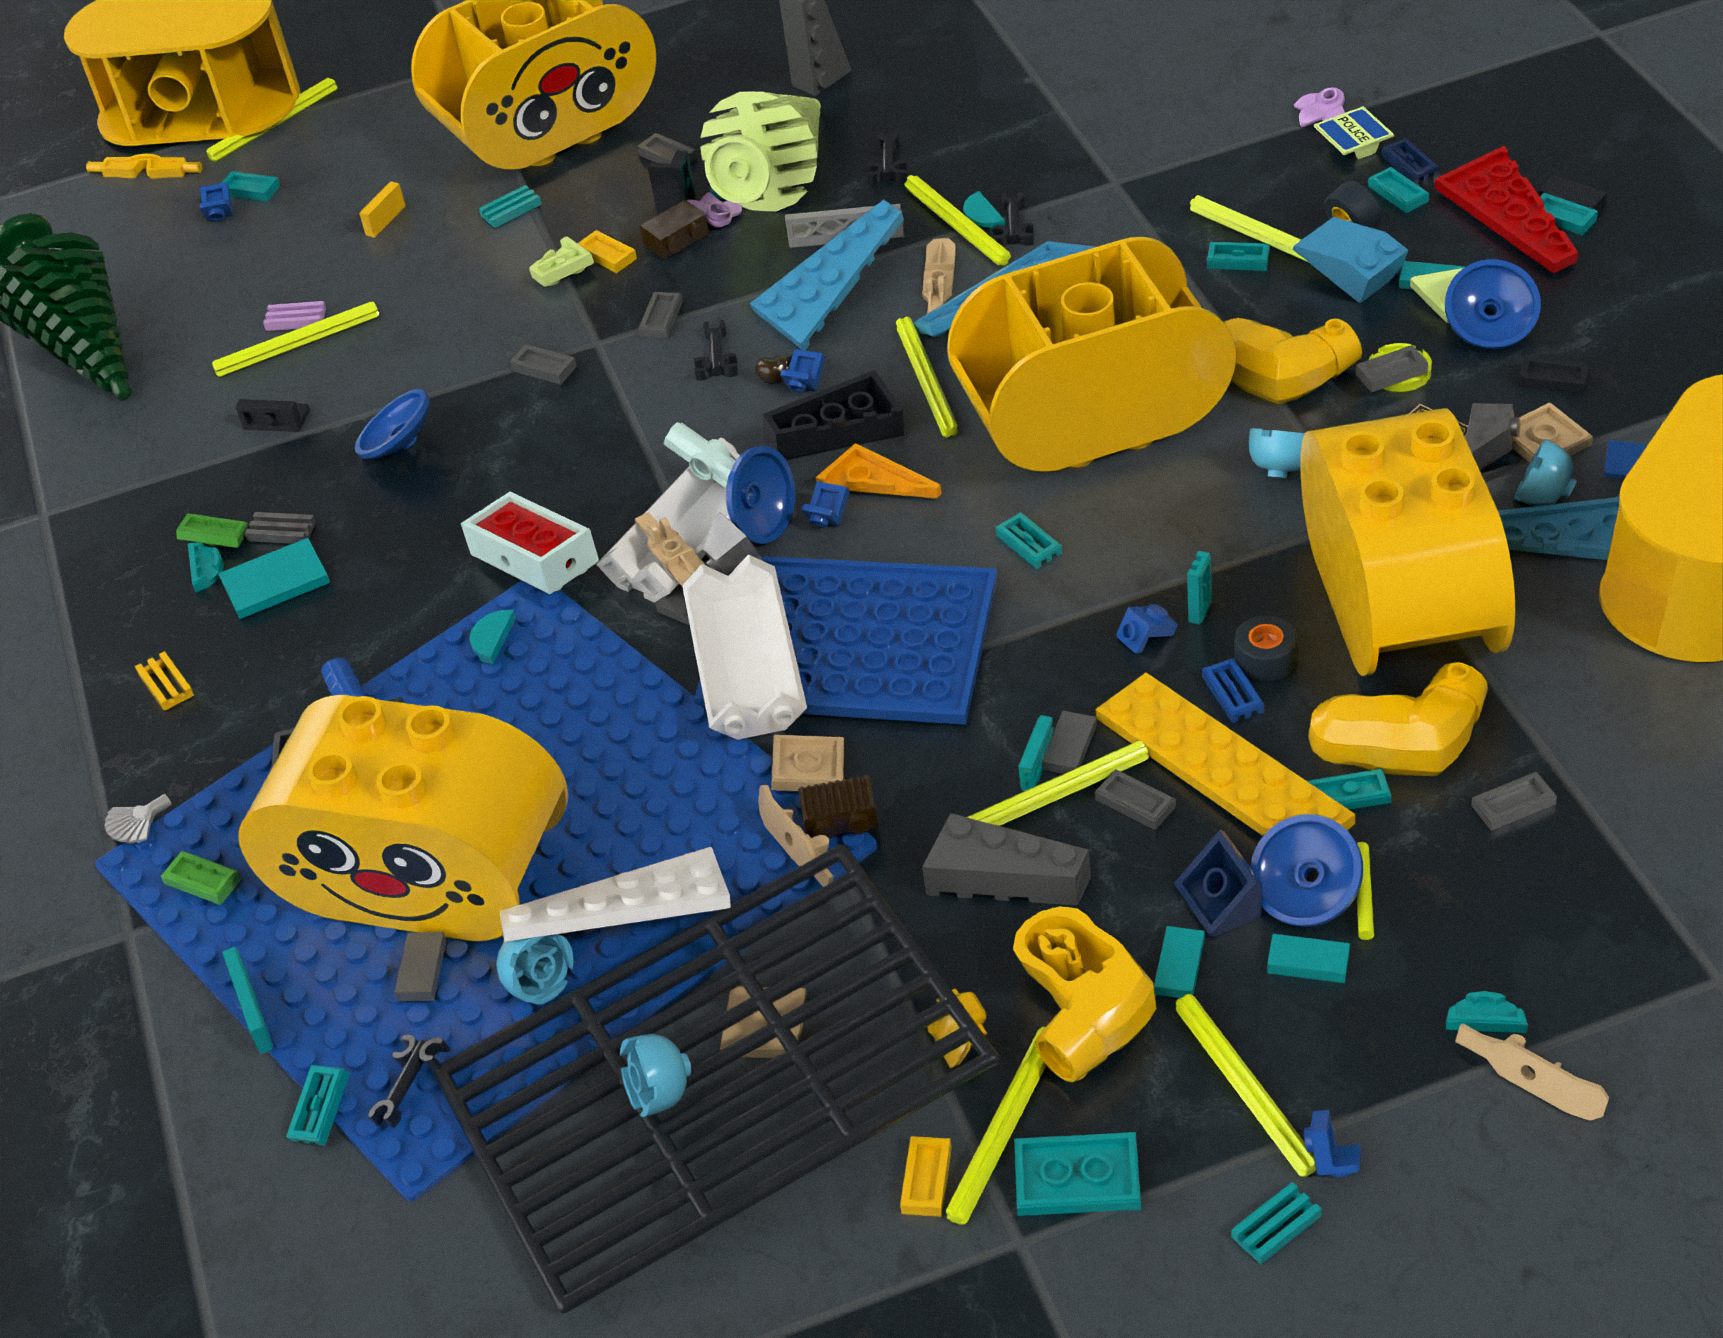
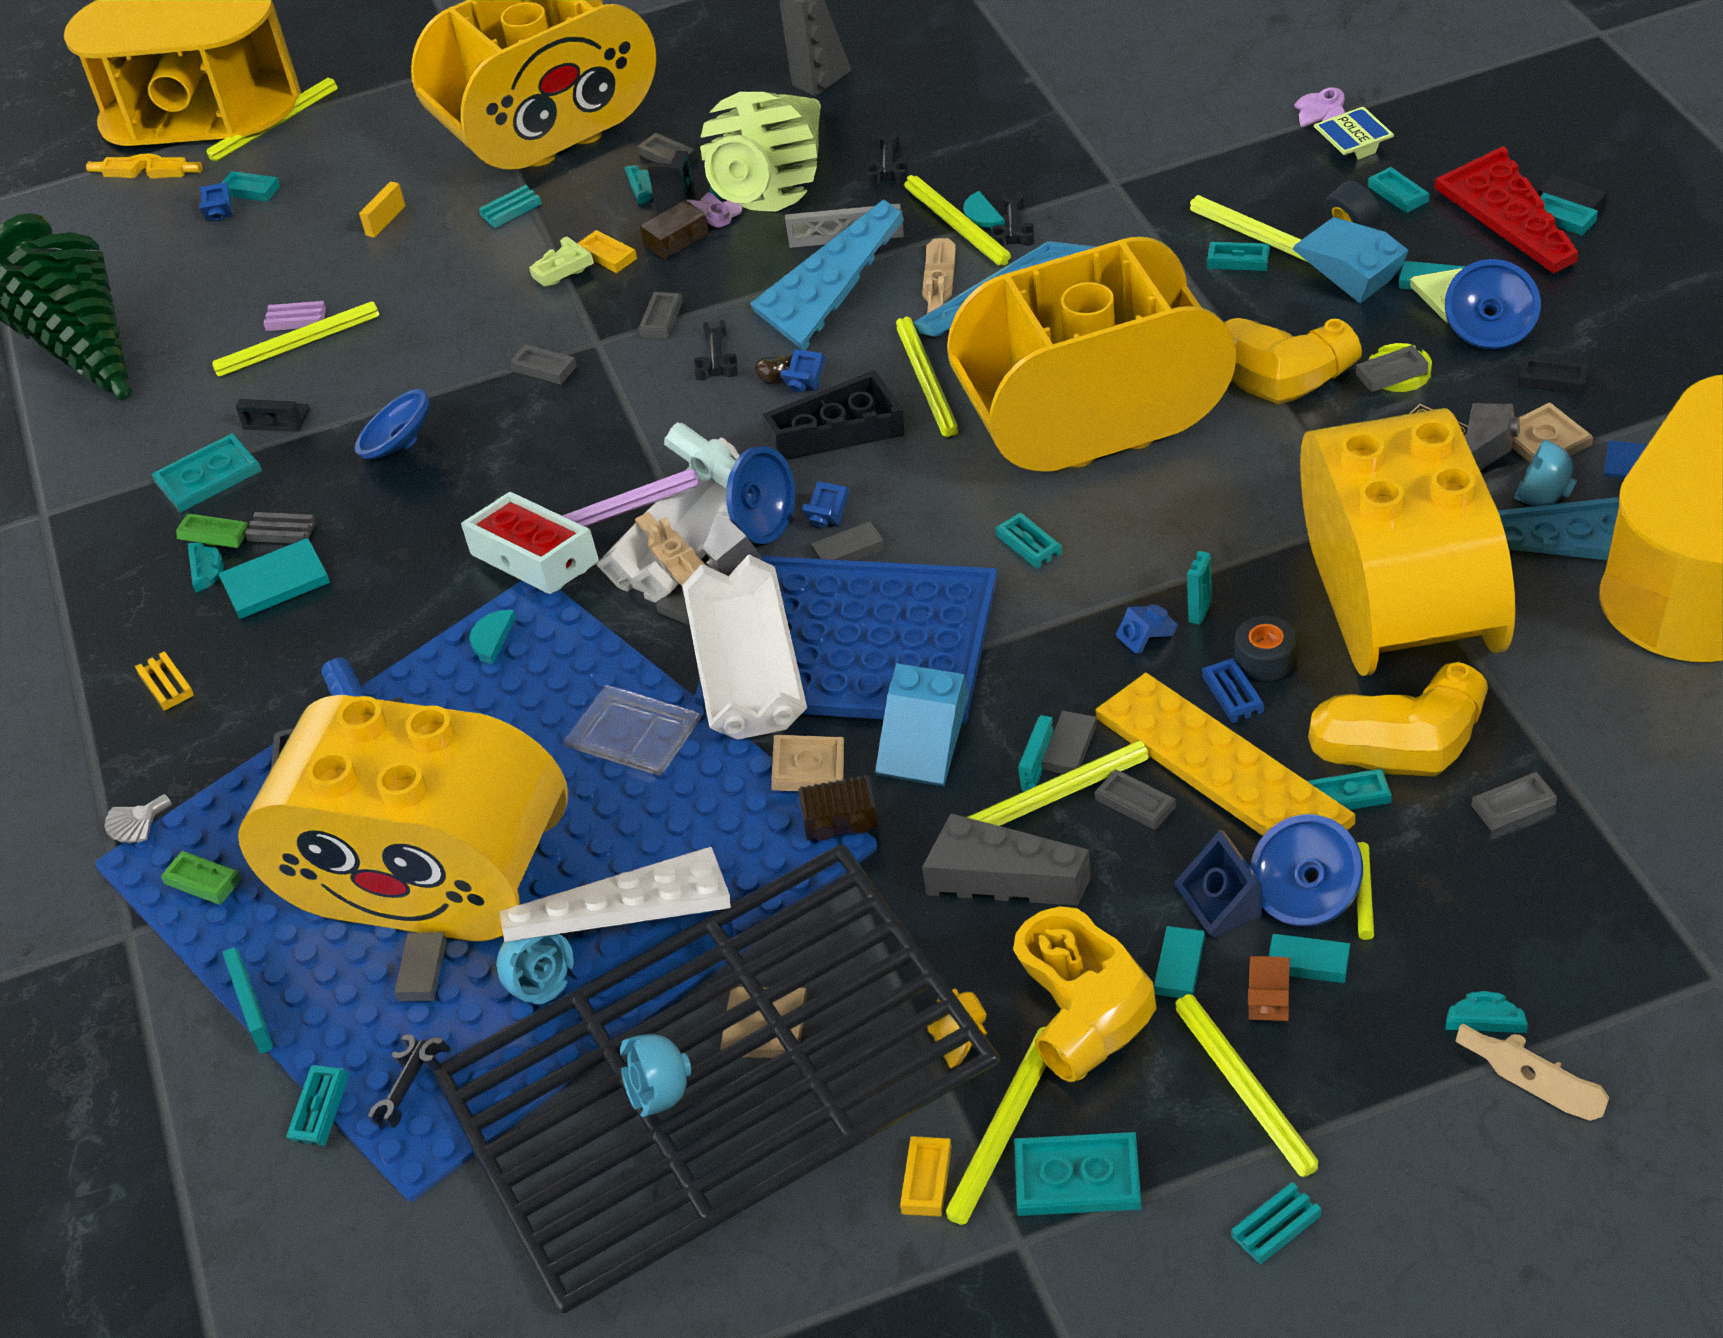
tan piece [758,785,834,887] -> none
light orange wing [816,443,942,499] -> none
medium azure cylinder [1249,428,1305,478] -> none
blue bracket [1304,1110,1362,1177] -> none
dark blue tile [1382,138,1439,184] -> none
none -> teal tile [152,433,262,512]
none -> lavender axle [562,469,699,527]
none -> clear piece [564,685,701,776]
none -> teal tile [624,165,653,205]
none -> dark grey tile [811,521,885,561]
none -> dark azure slope [875,663,969,787]
none -> dark orange brick [1248,956,1290,1021]

